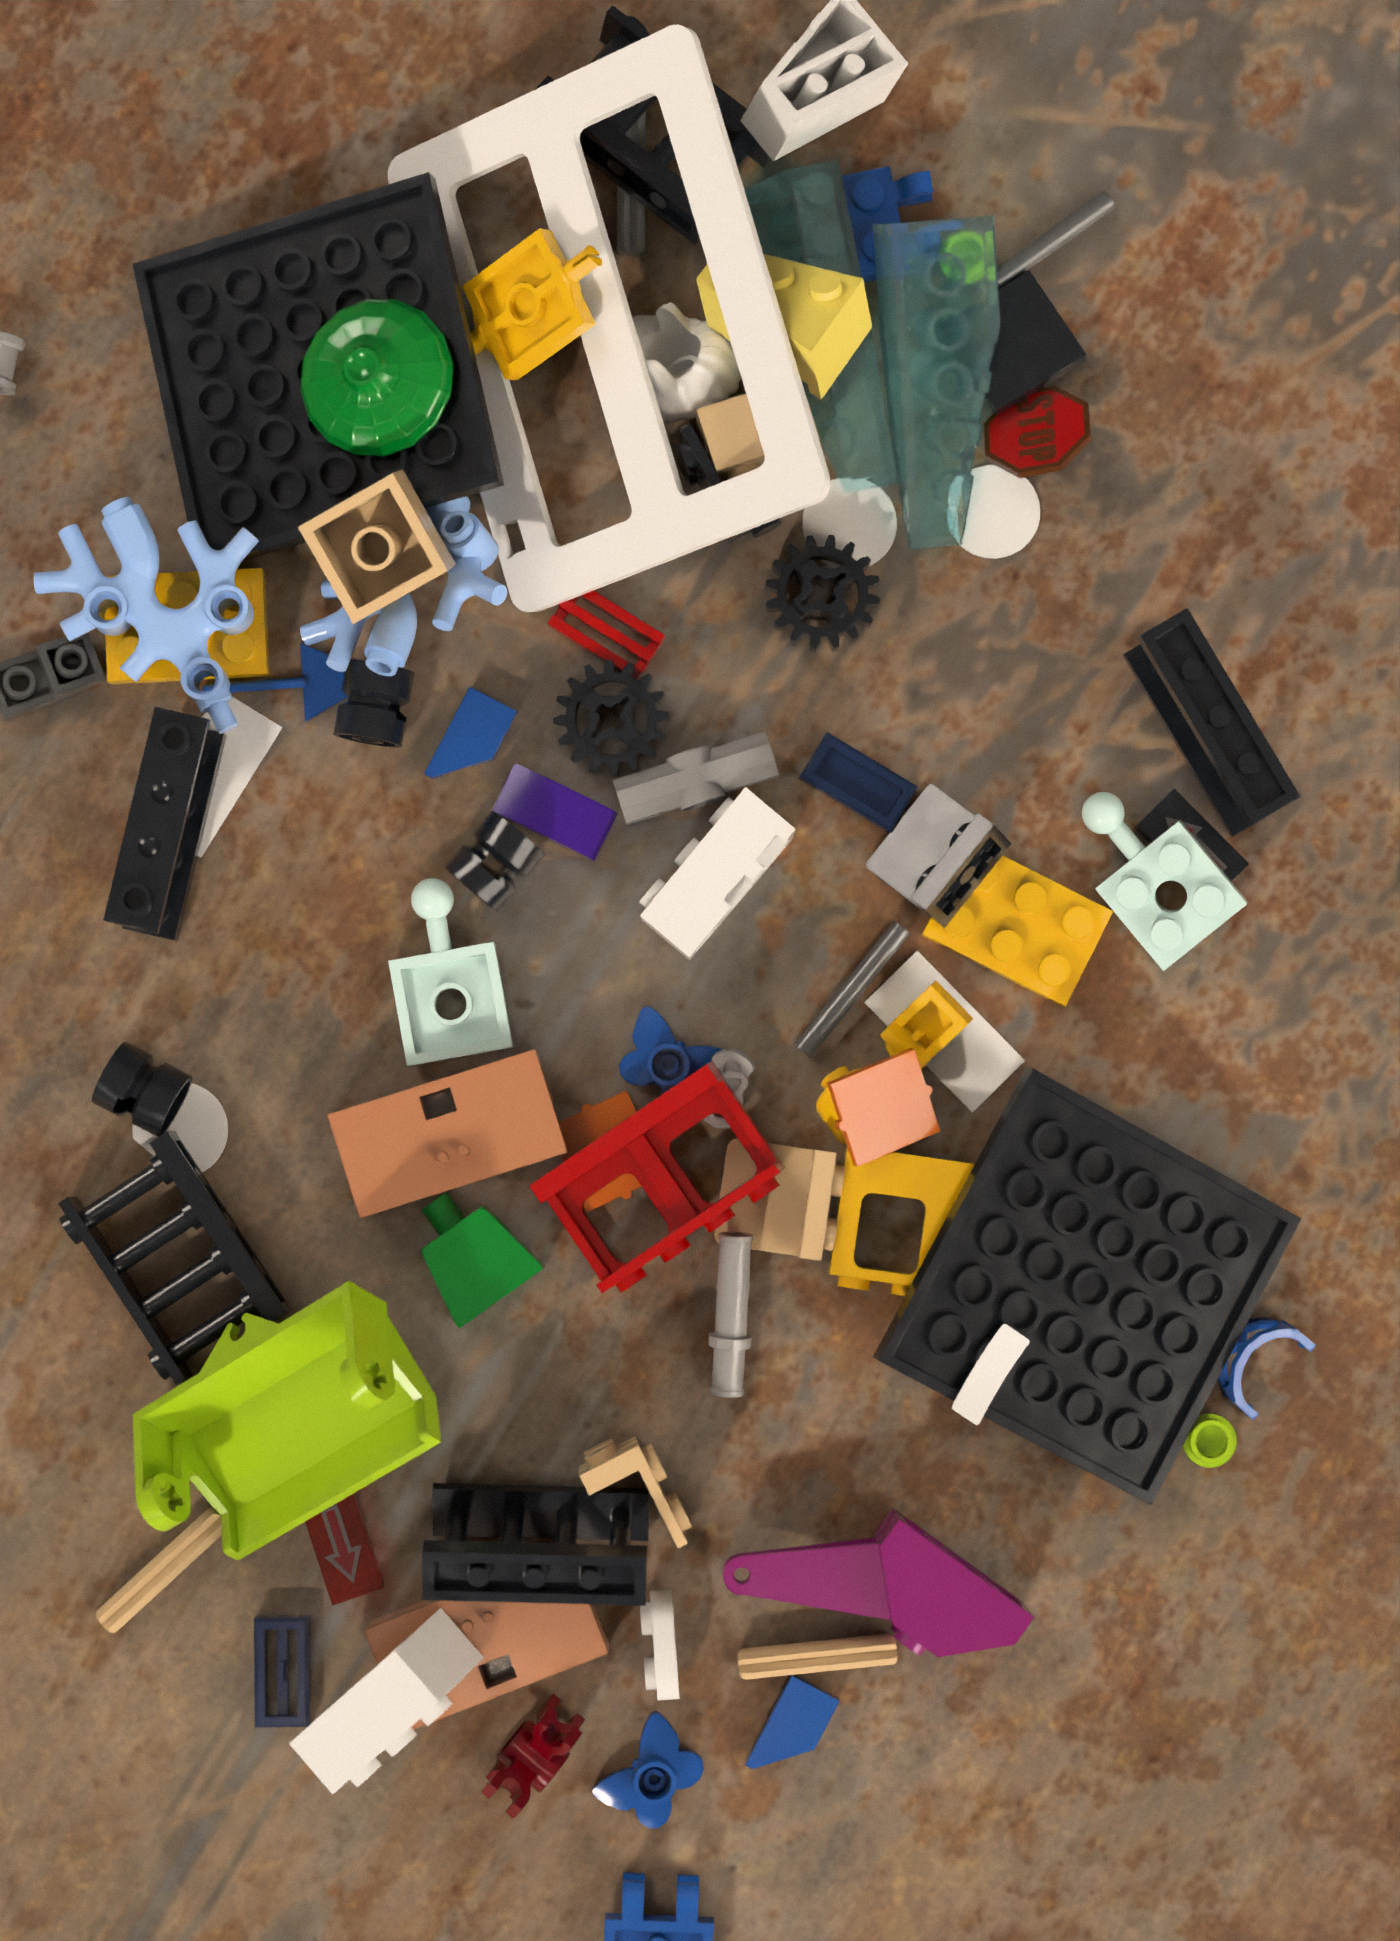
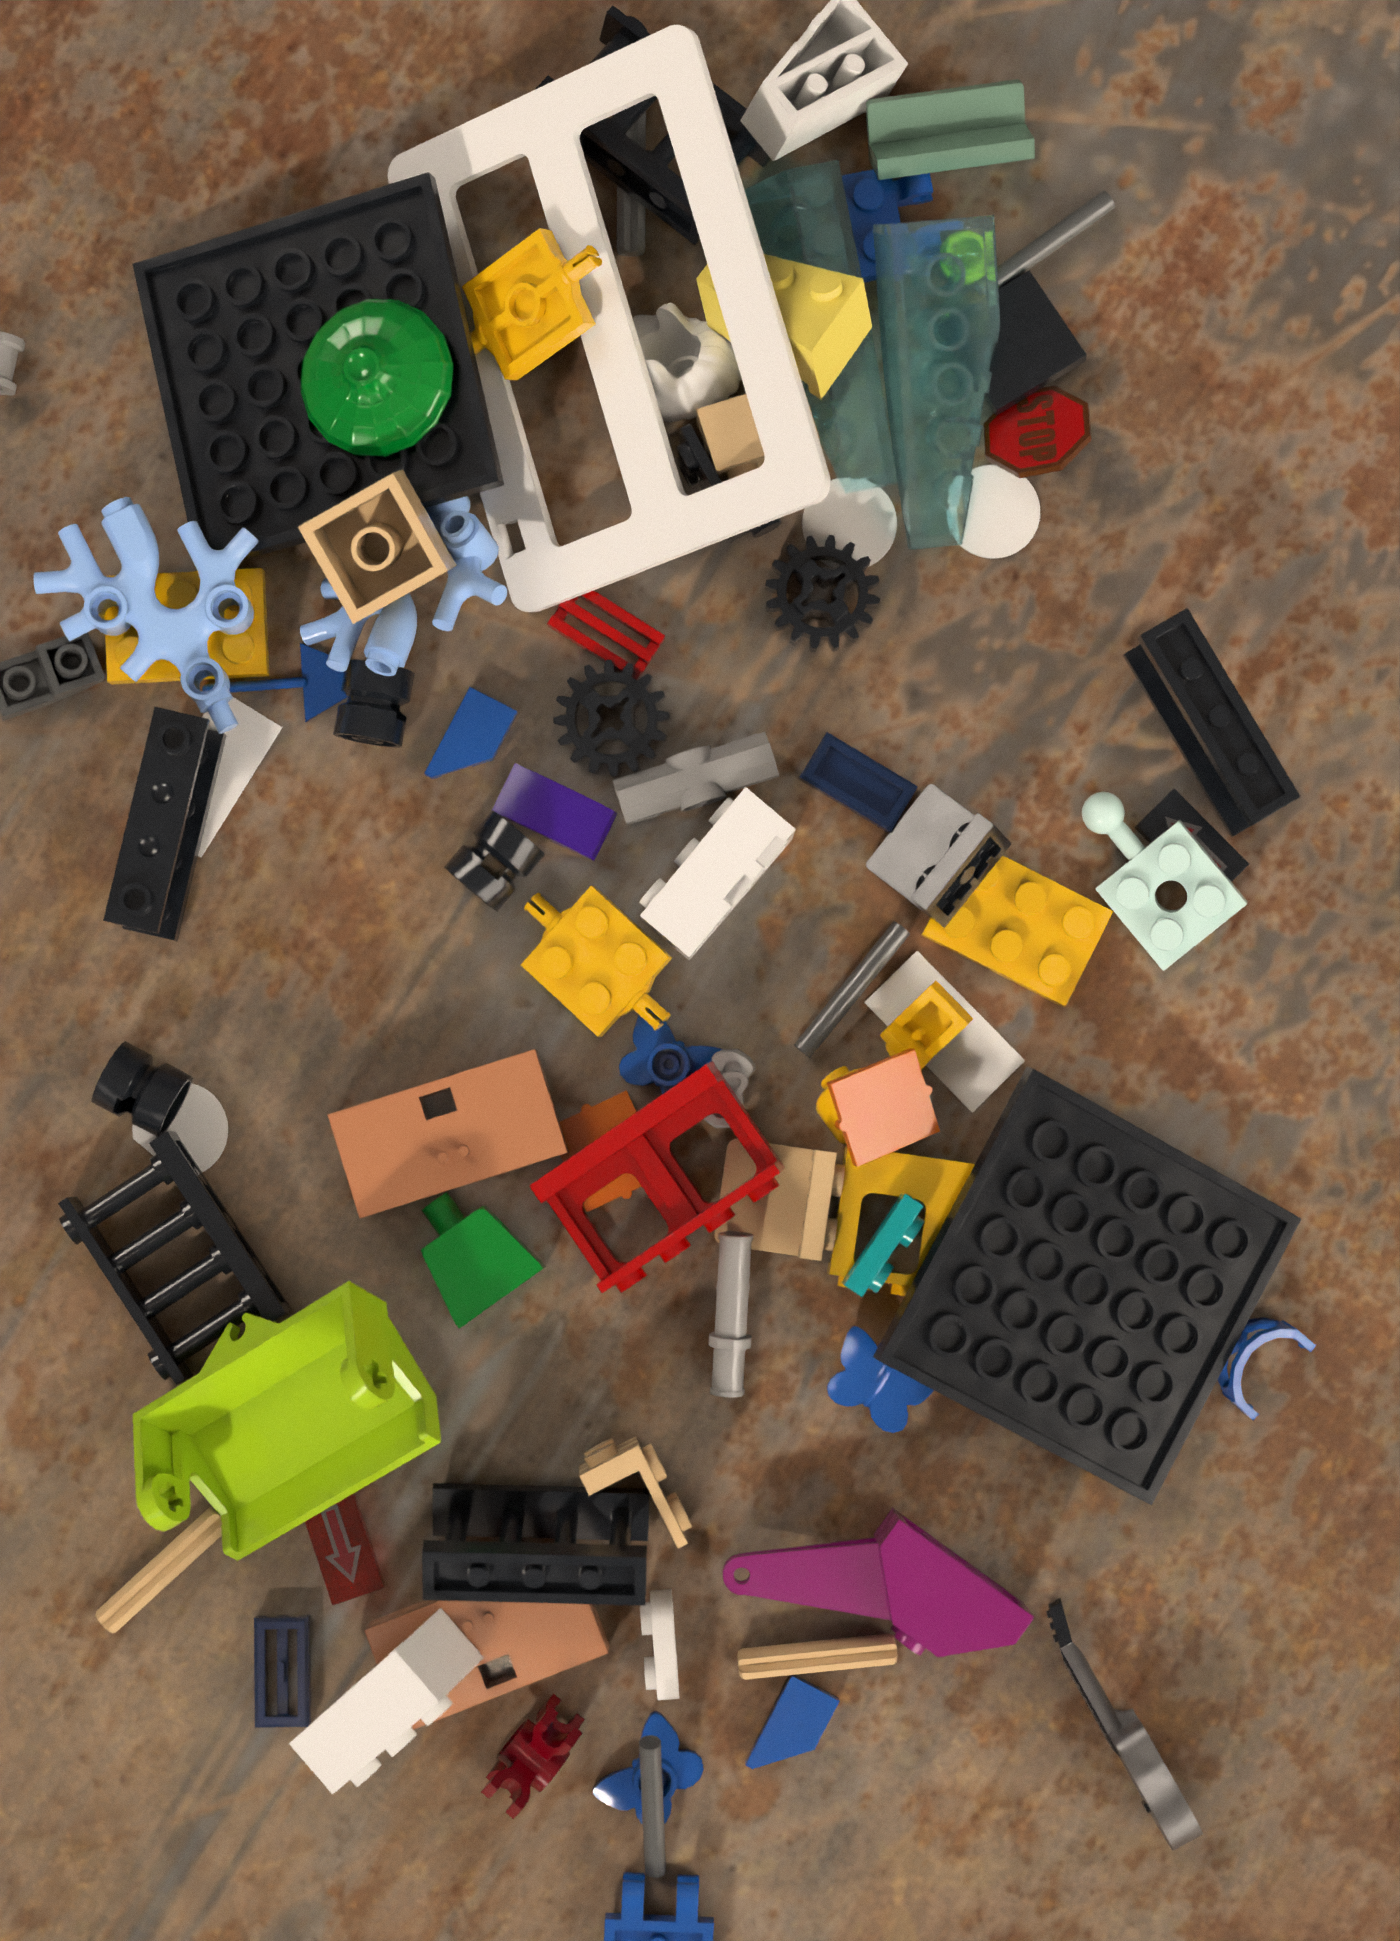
light aqua plate [388,878,514,1067] -> none
white sticker [952,1324,1030,1425] -> none
lime plate [1183,1413,1237,1468] -> none
none -> yellow plate [521,885,673,1037]
none -> dark grey bar [639,1735,666,1878]
none -> blue animal [827,1326,934,1433]
none -> teal plate [841,1193,925,1297]
none -> sand green panel [866,79,1035,180]
none -> flat silver piece [1046,1598,1203,1851]

